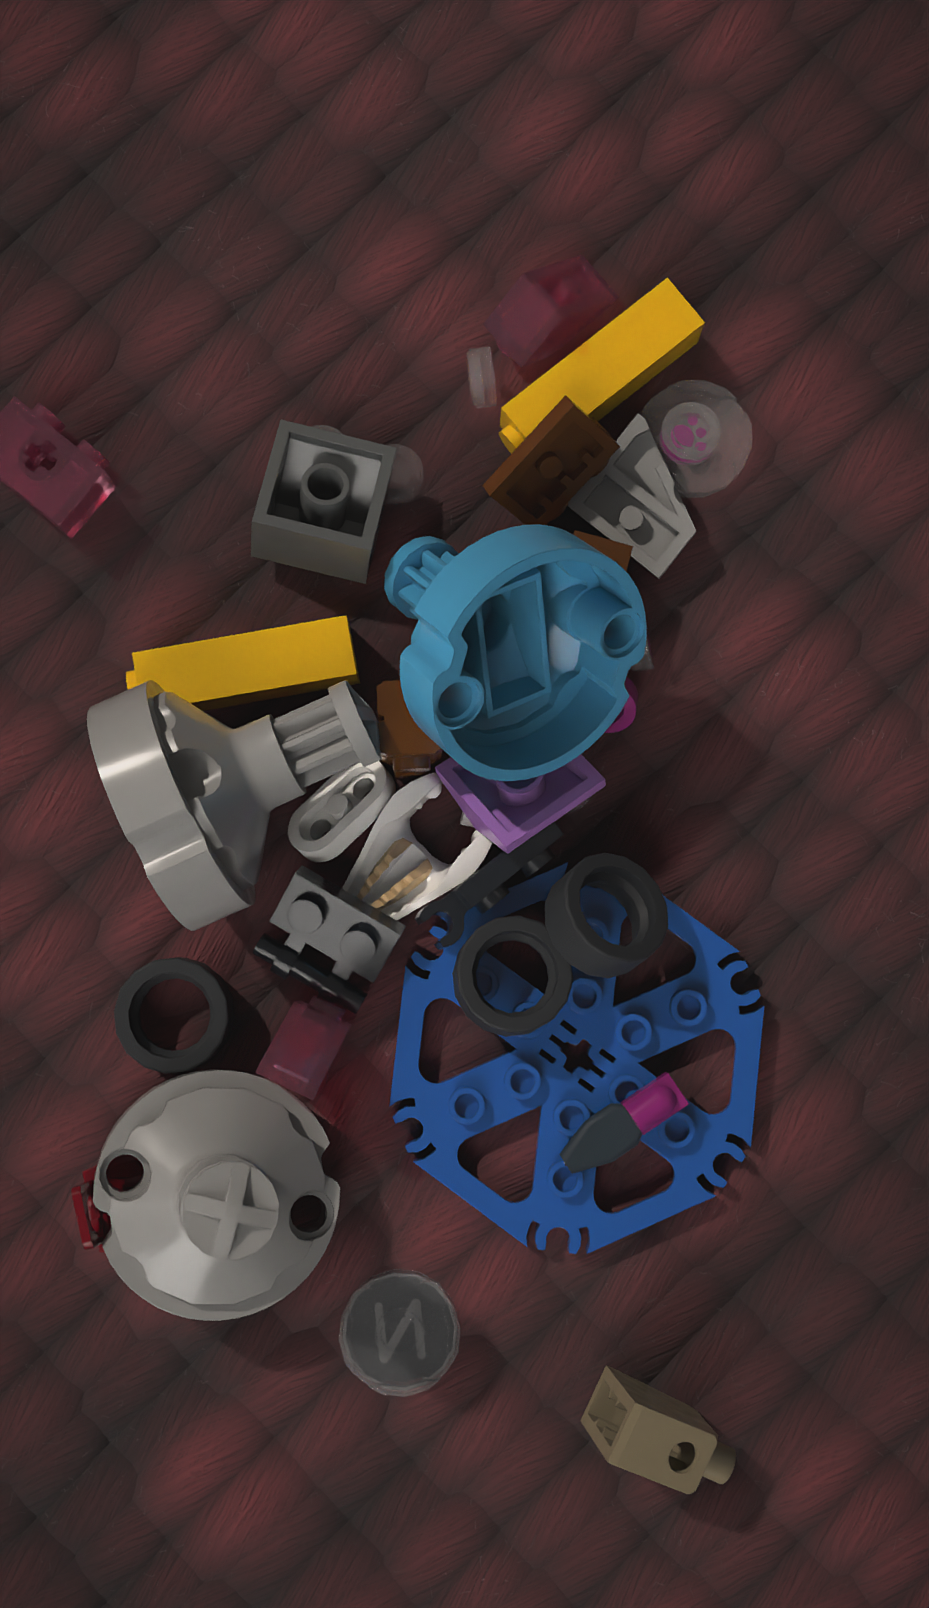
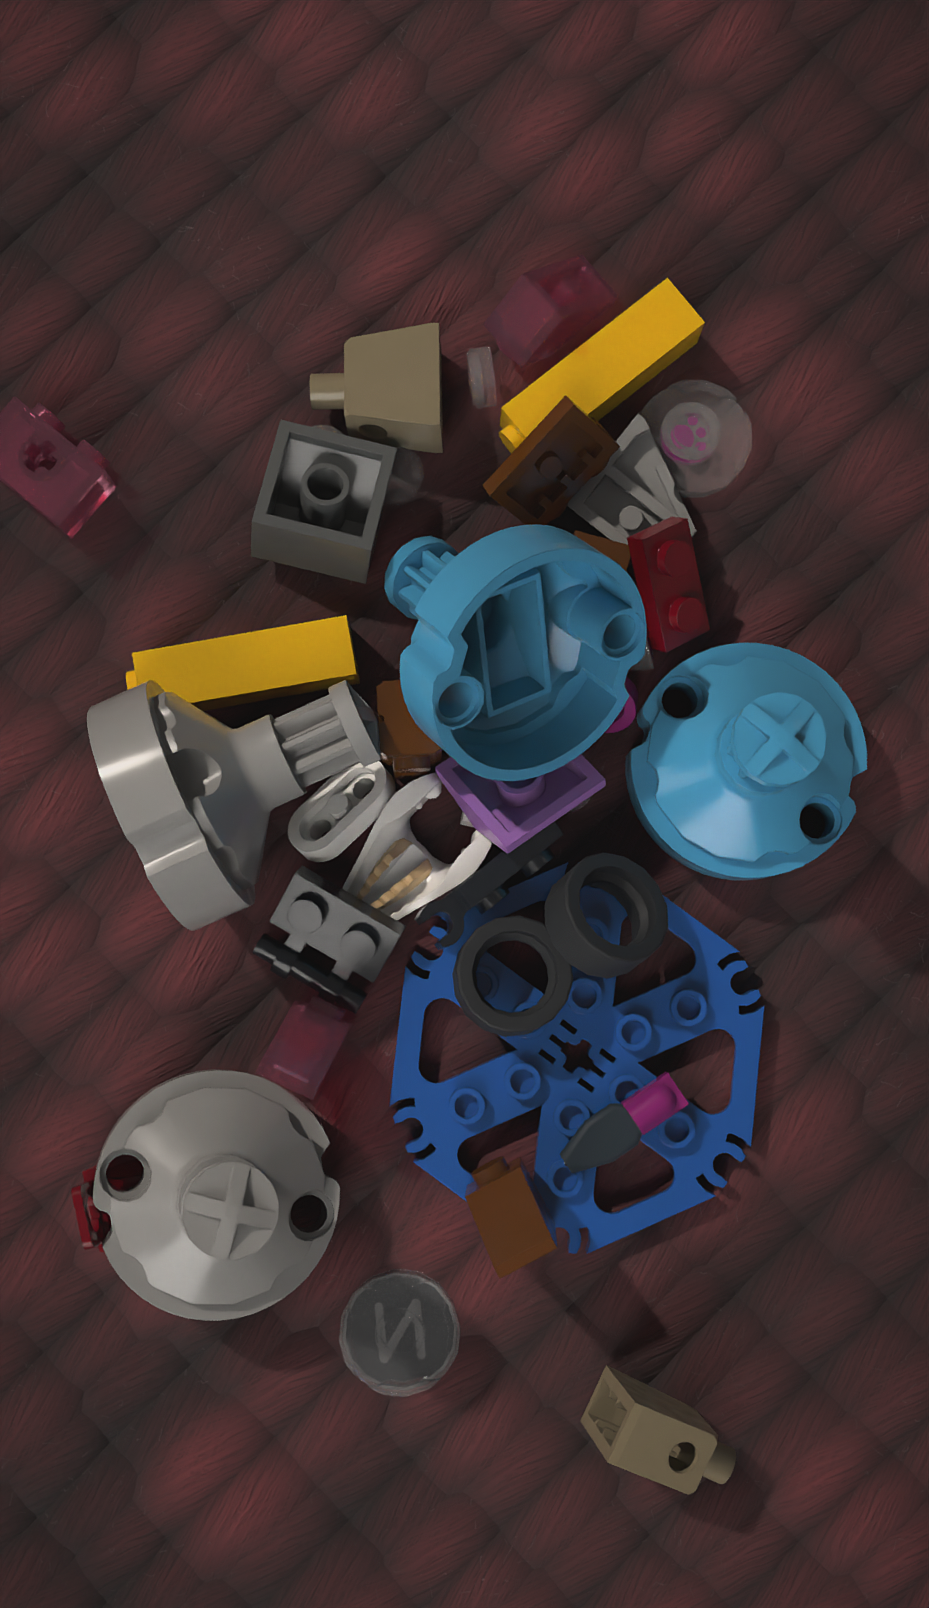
black tyre [114,957,235,1074] -> none
none -> dark tan torso [310,323,443,453]
none -> reddish brown slope [465,1156,558,1279]
none -> dark azure piece [625,643,867,880]
none -> dark red plate [627,516,710,653]

